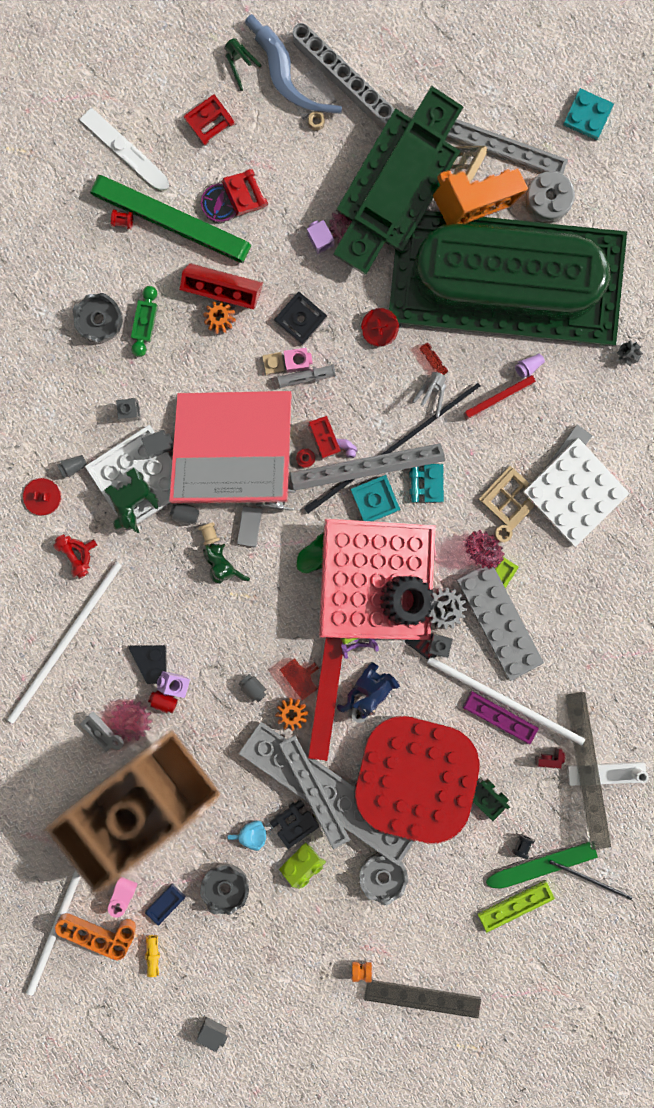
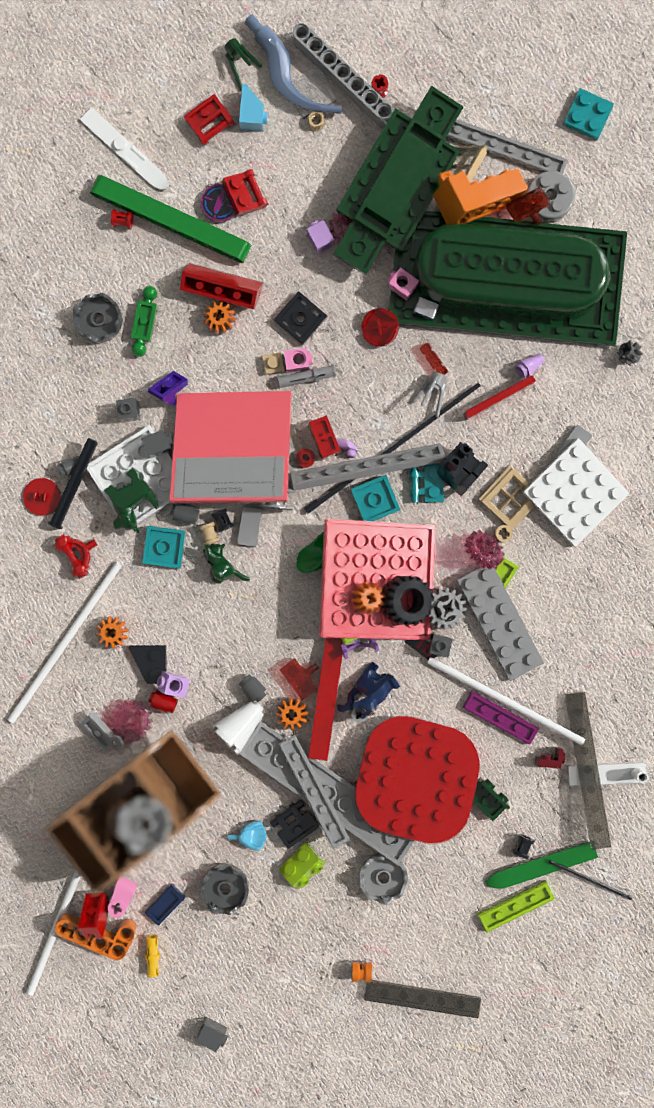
none -> black axle [48,438,98,529]
none -> red hinge [78,893,110,939]
none -> orange gear [95,616,129,649]
none -> light grey plate [117,797,172,853]
none -> teal plate [142,526,186,569]
none -> dark purple slope [148,371,188,406]
none -> black bush [211,508,235,533]
none -> white cone [211,701,264,755]
none -> medium azure slope [239,84,268,131]
none -> orange gear [351,581,385,615]
none -> red bush [371,74,389,98]
none -> bright pink brick [388,267,419,301]
none -> flat silver piece [413,297,439,320]
none -> black hips [437,442,488,496]
none -> clear red plate [506,186,550,226]

